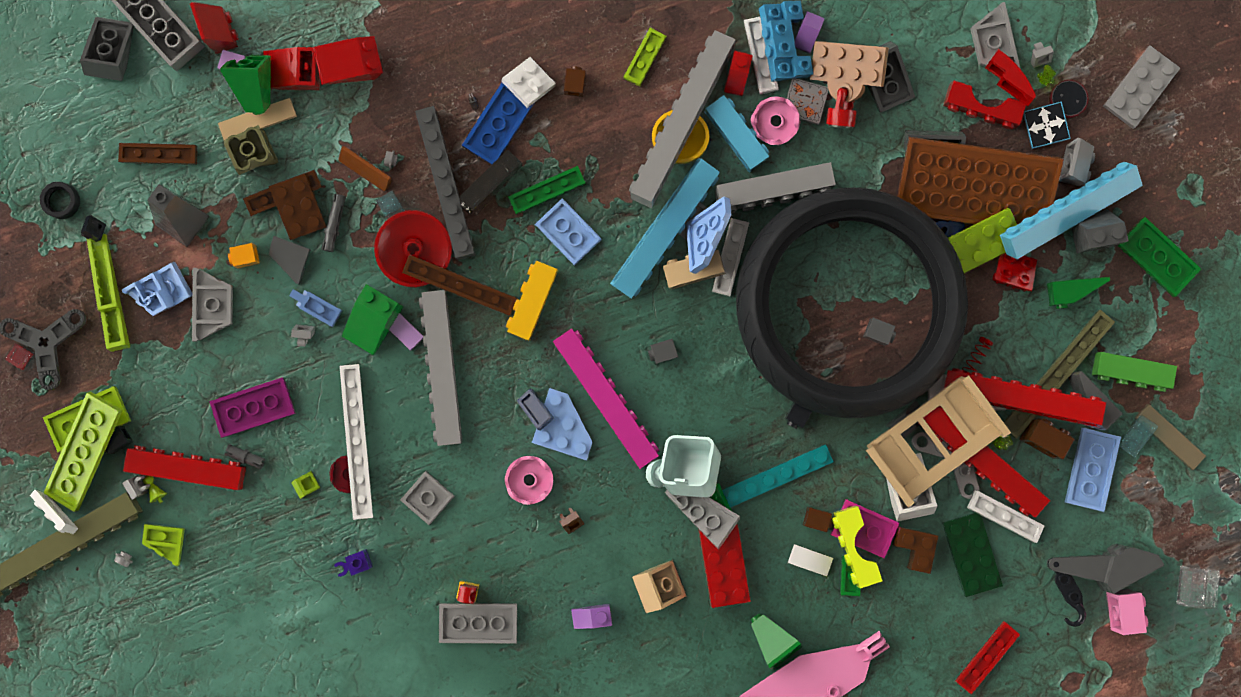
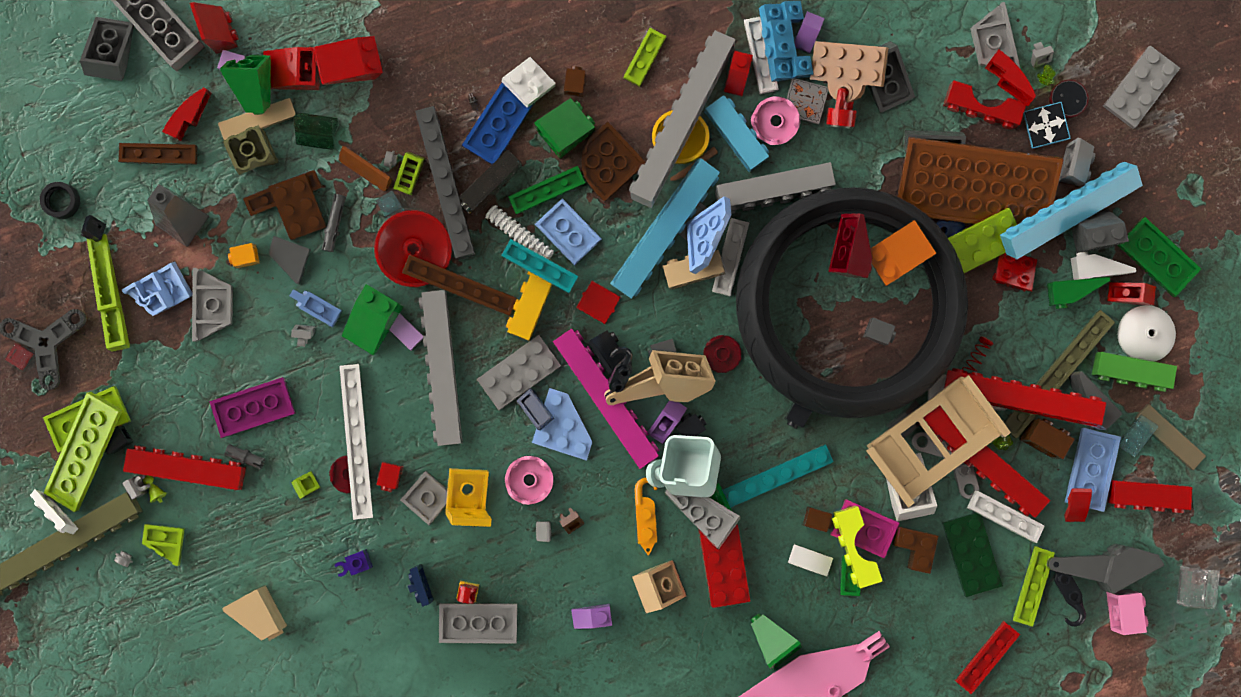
none -> red slope [162,87,212,141]
none -> tan slope [222,585,287,641]
none -> clear green bracket [294,113,338,150]
none -> red brick [376,462,403,492]
none -> lime slope [393,152,425,195]
none -> dark blue hinge [408,564,434,607]
none -> yellow bracket [445,468,492,527]
none -> light grey plate [477,335,561,410]
none -> white piece [485,205,554,260]
none -> teal plate [501,239,578,293]
none -> green slope [534,98,595,159]
none -> light grey slope [536,521,551,542]
none -> red piece [576,281,621,324]
none -> reddish brown plate [581,121,646,203]
none -> black slope [588,330,625,375]
none -> tan slope [604,347,715,405]
none -> light orange plate [635,478,657,555]
none -> medium lavender slope [647,401,687,444]
none -> nougat piece [670,147,718,181]
none -> black brick [676,413,707,436]
none -> dark red tile [703,335,741,373]
none -> dark red slope [828,213,872,278]
none -> orange slope [870,220,936,286]
none -> lime plate [1013,546,1055,627]
none -> red slope [1064,488,1092,522]
none -> white slope [1071,252,1136,280]
none -> red slope [1108,282,1156,305]
none -> red brick [1108,480,1192,513]
none -> white dish [1117,305,1176,362]

